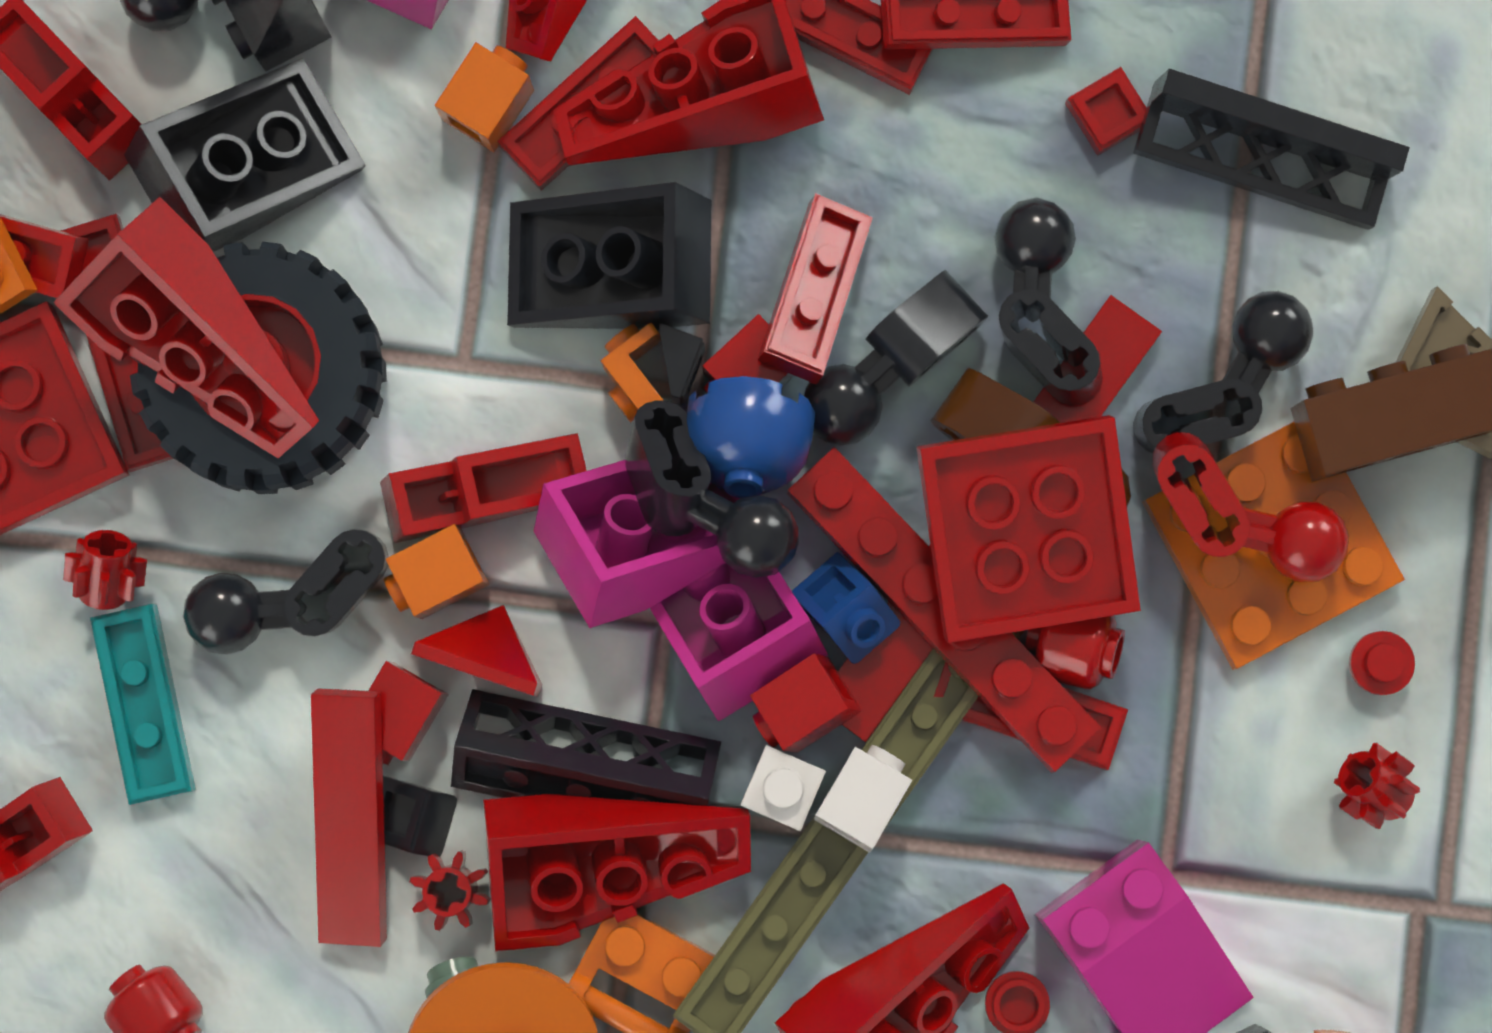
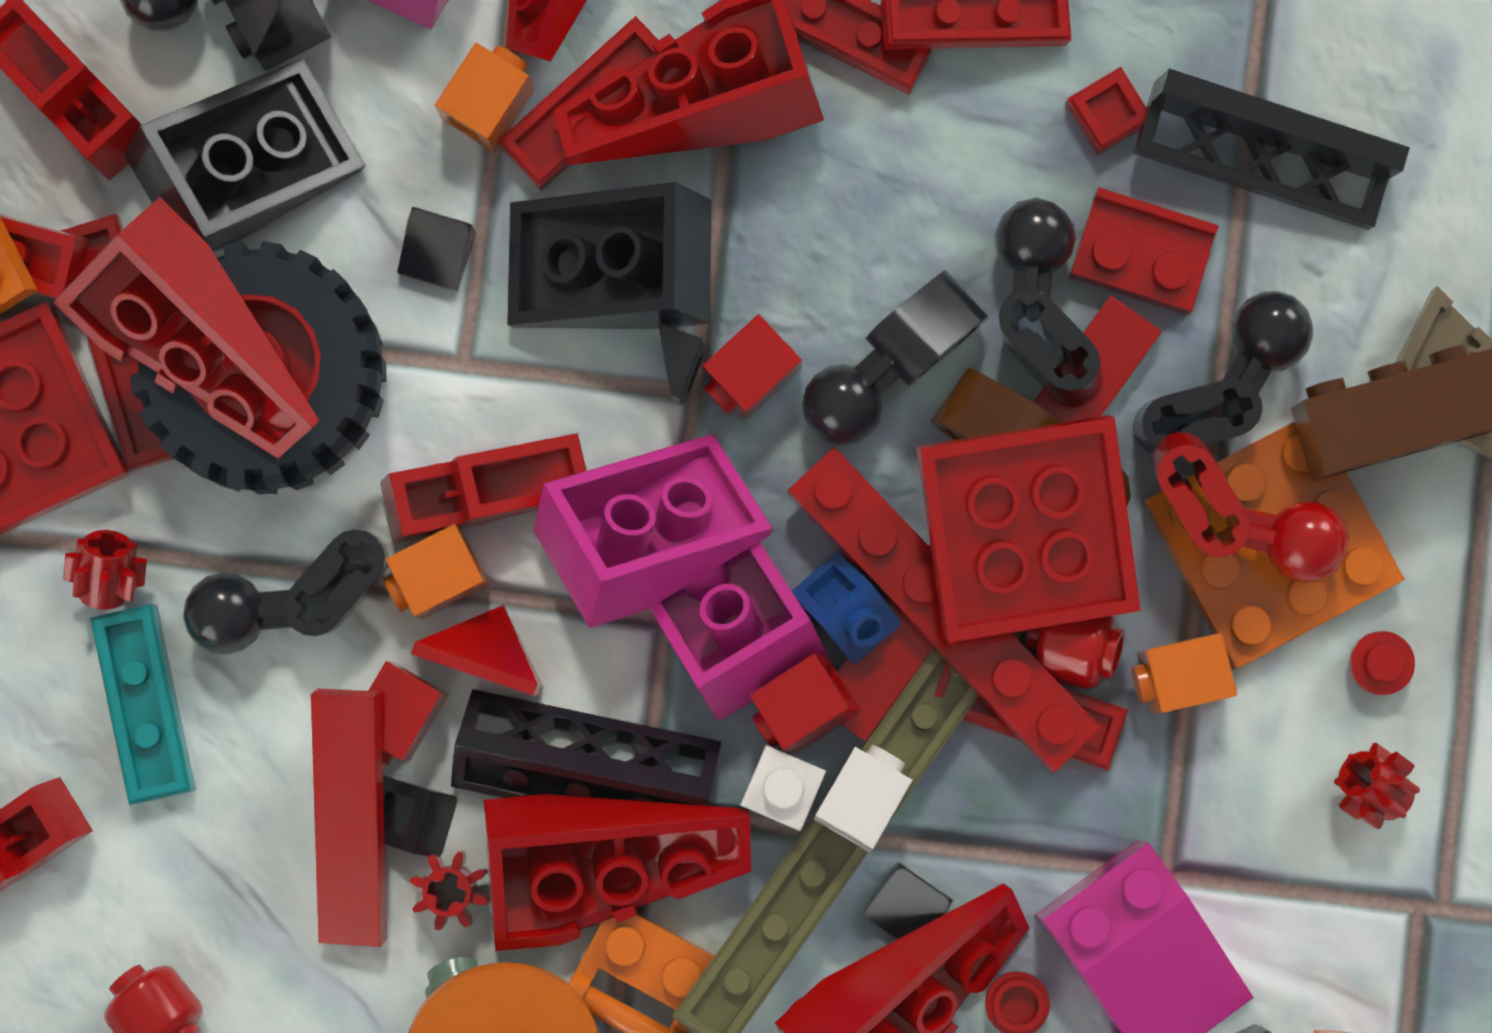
orange bracket [600,323,664,423] -> none
black beam [625,400,799,578] -> none
blue cylinder [687,376,815,498] -> none
tile [757,193,873,384] -> none
none -> black slope [397,207,476,292]
none -> slope [862,862,954,939]
none -> red plate [1068,187,1219,315]
none -> orange brick [1131,633,1238,714]

